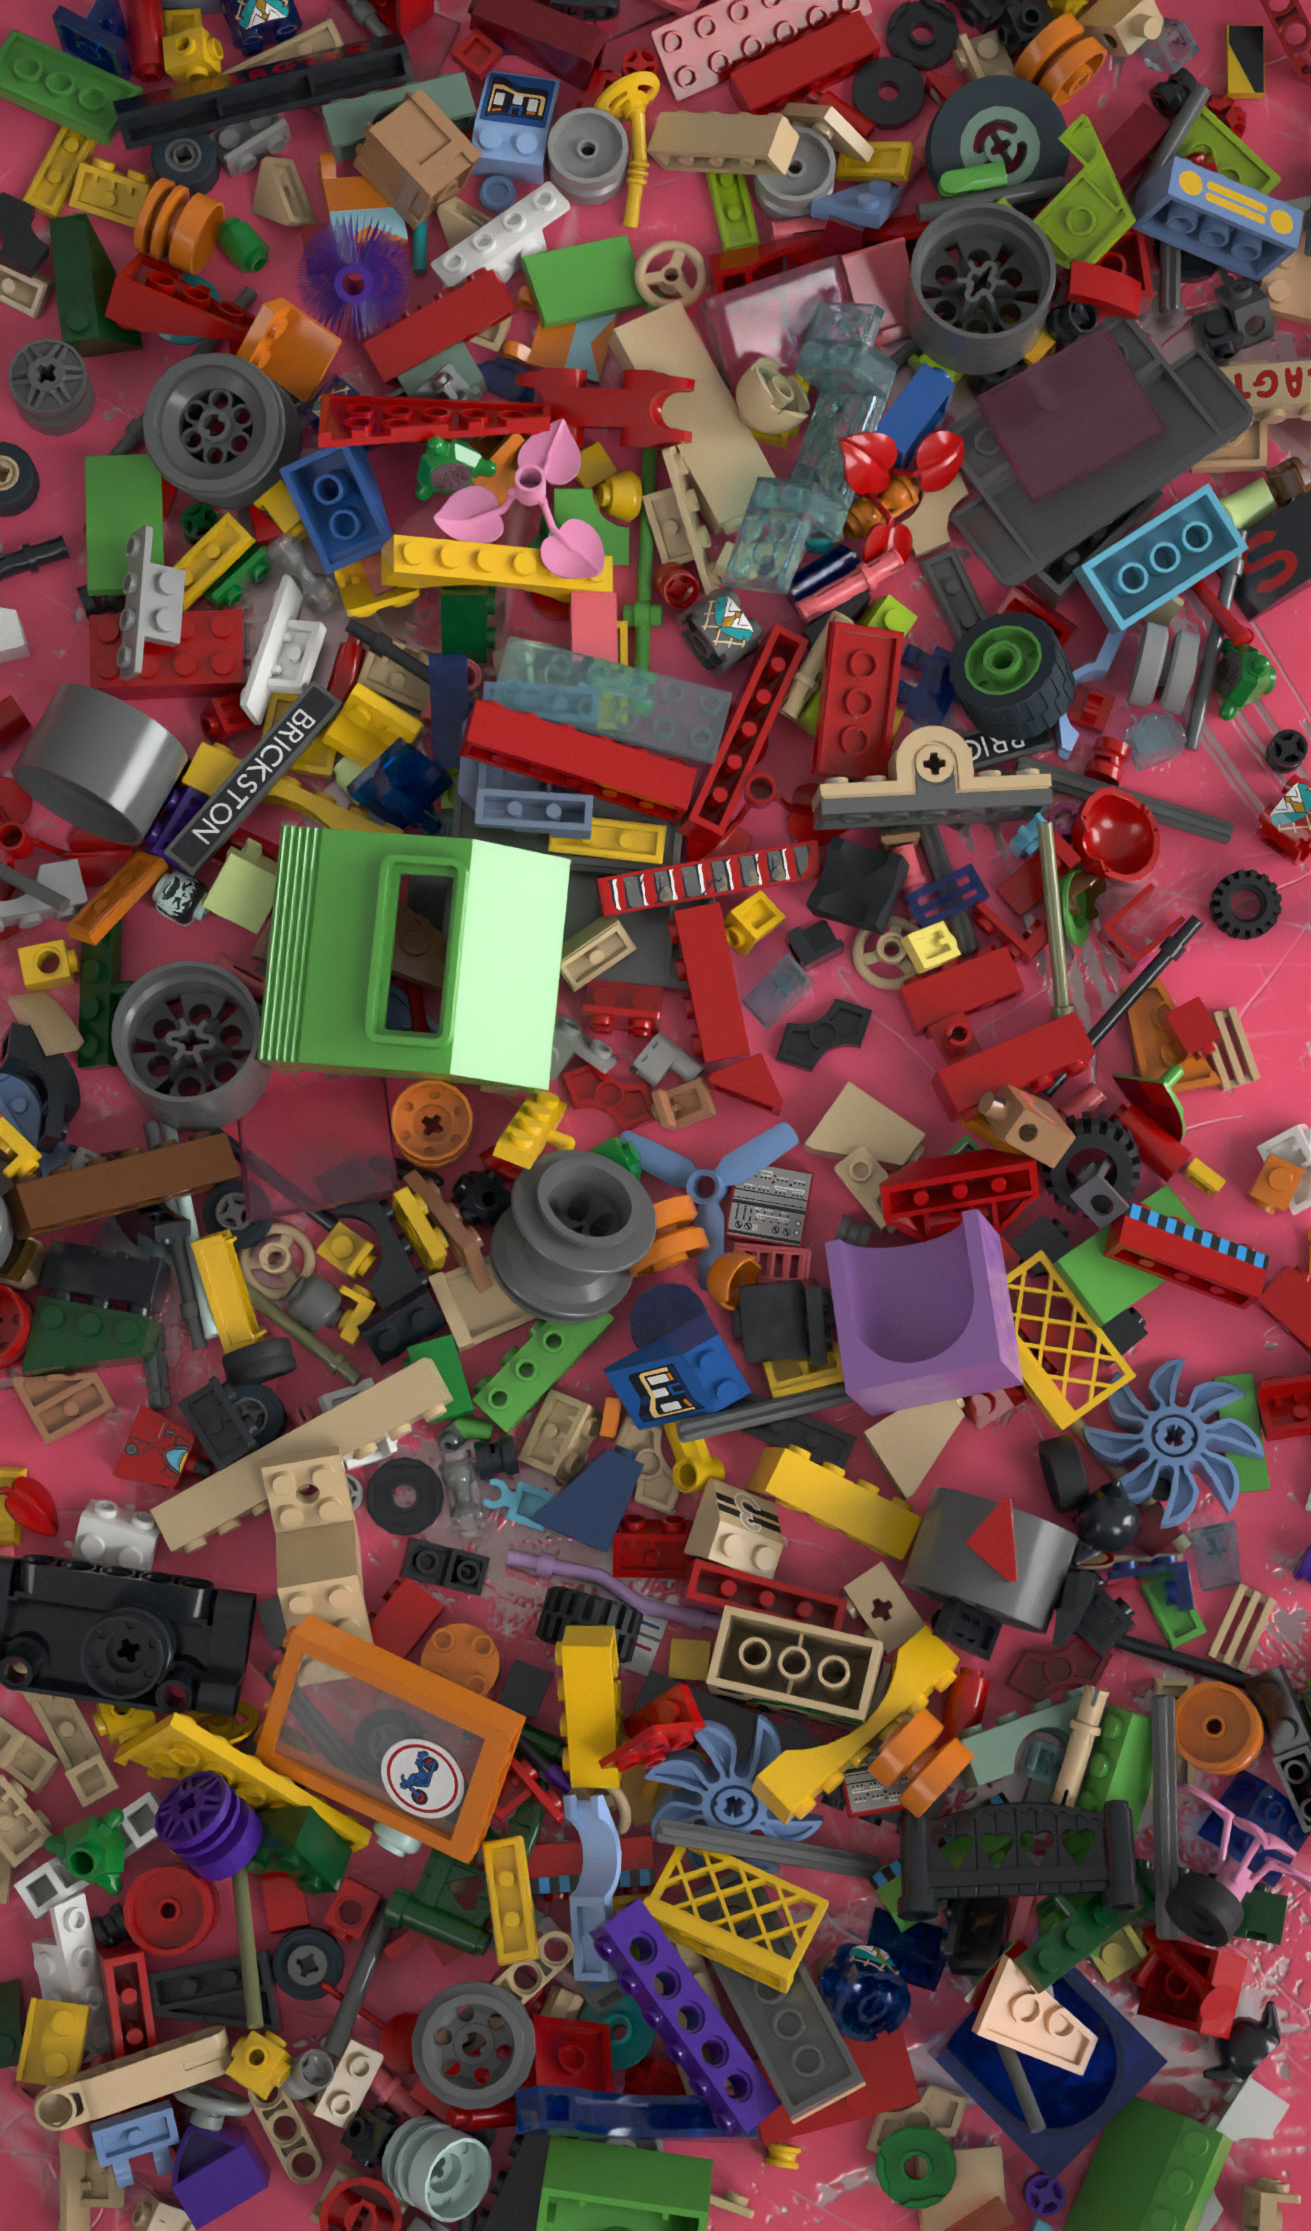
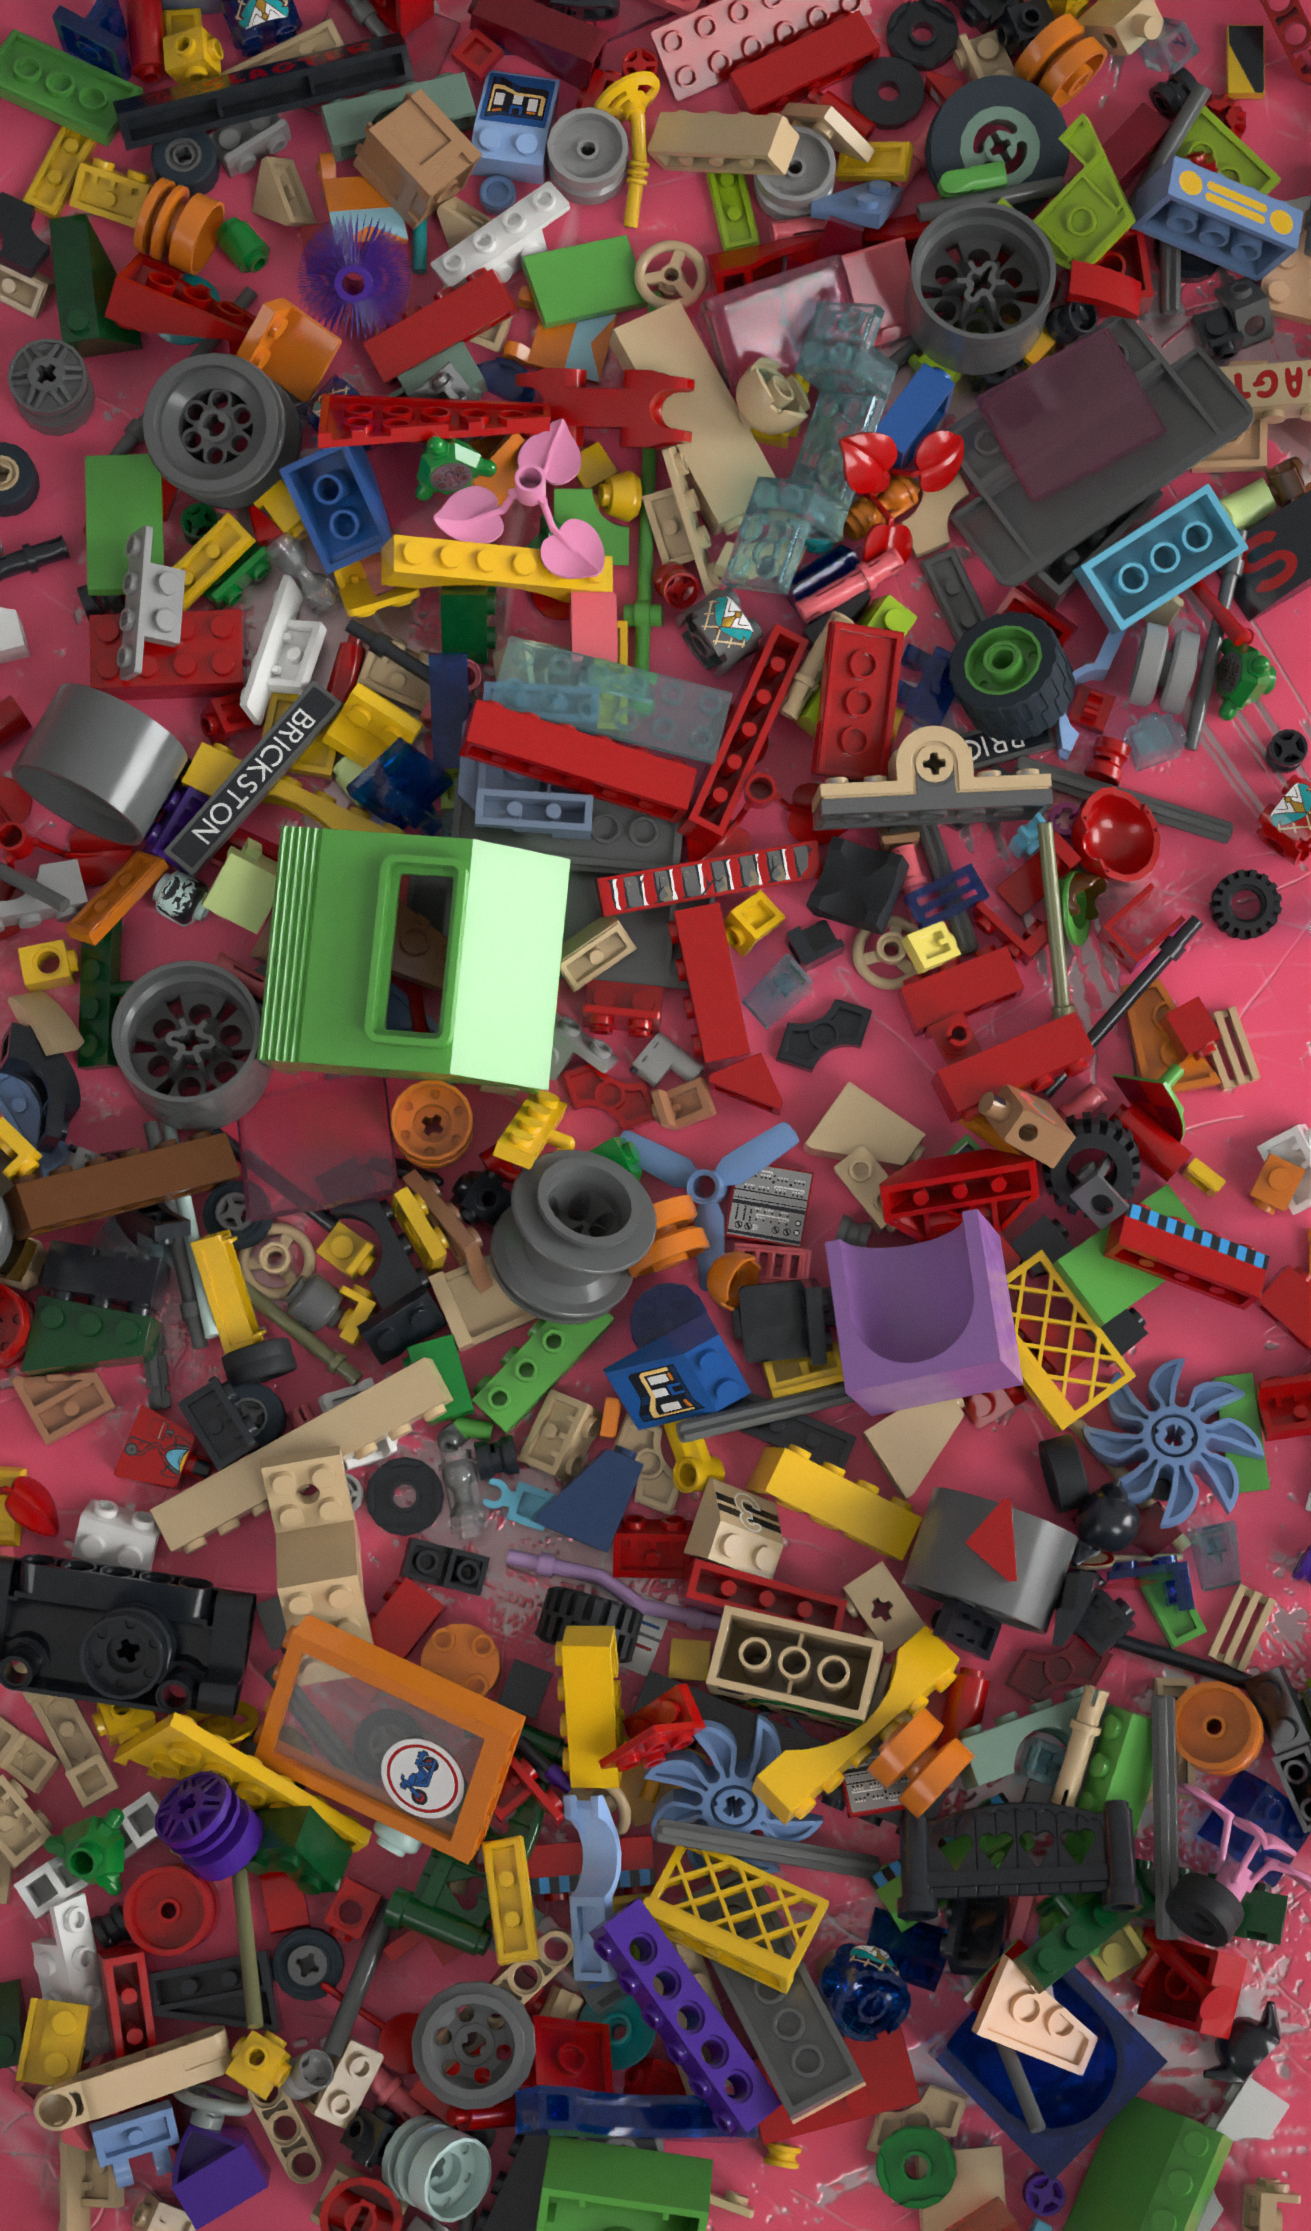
yellow tile [548,817,667,865] -> none

